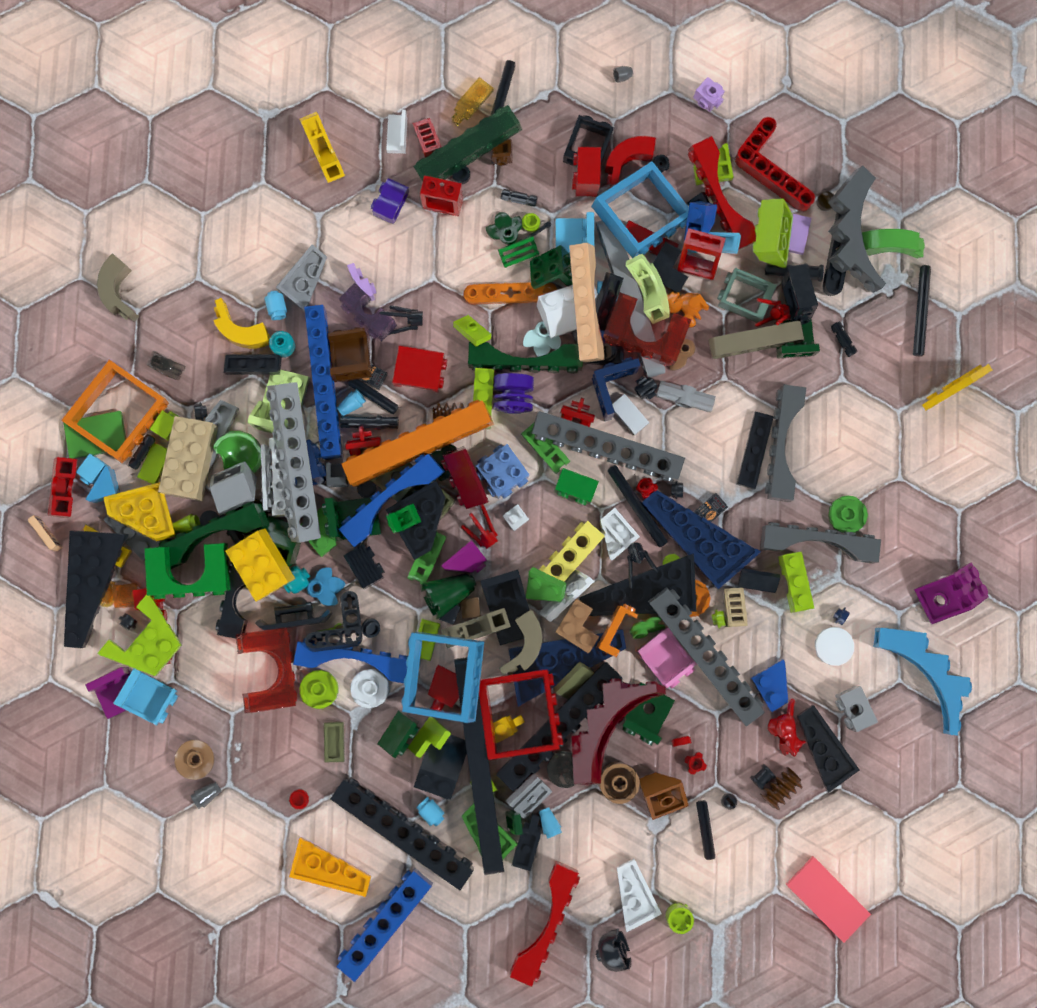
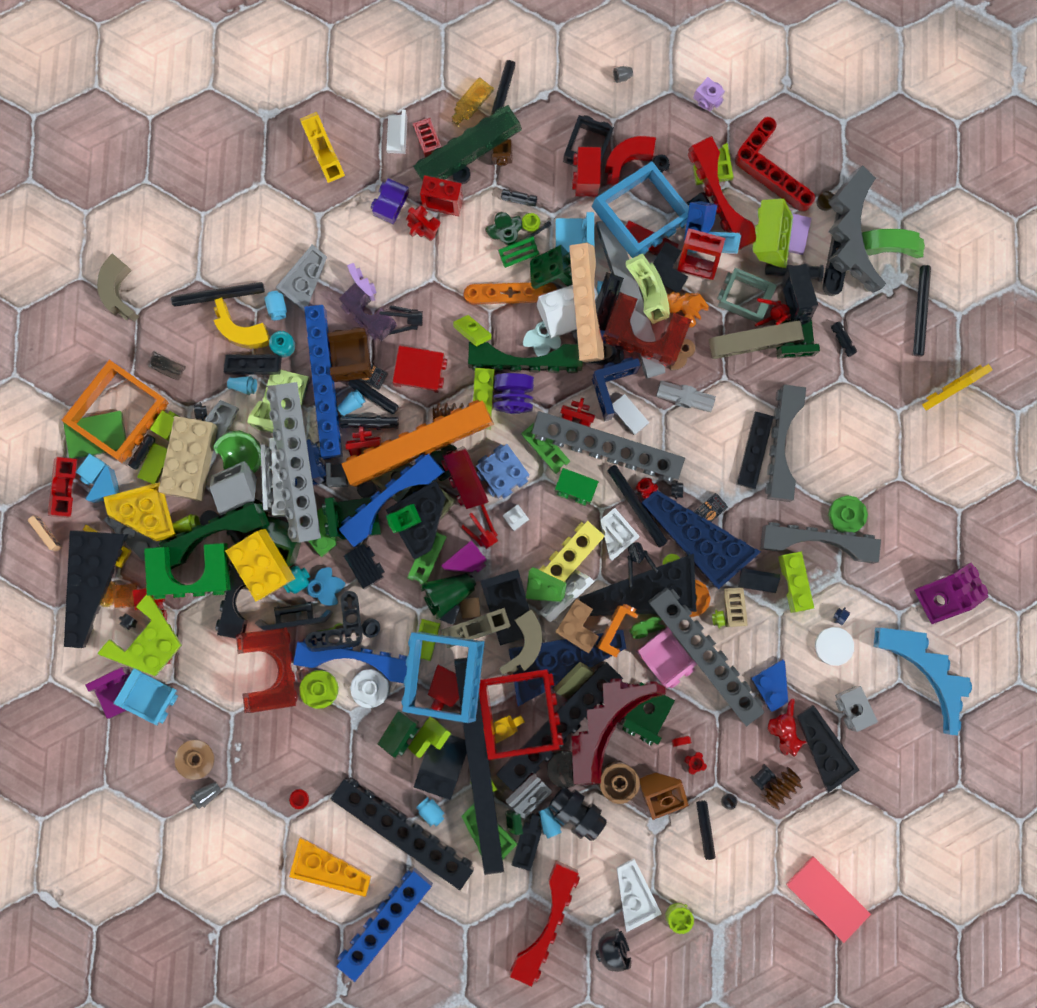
olive tile [324,722,345,763] -> none
black gear [634,376,658,400] -> none
none -> black axle [171,282,265,307]
none -> medium azure cone [227,376,257,395]
none -> red hips [406,205,441,241]
none -> black piece [549,787,607,841]

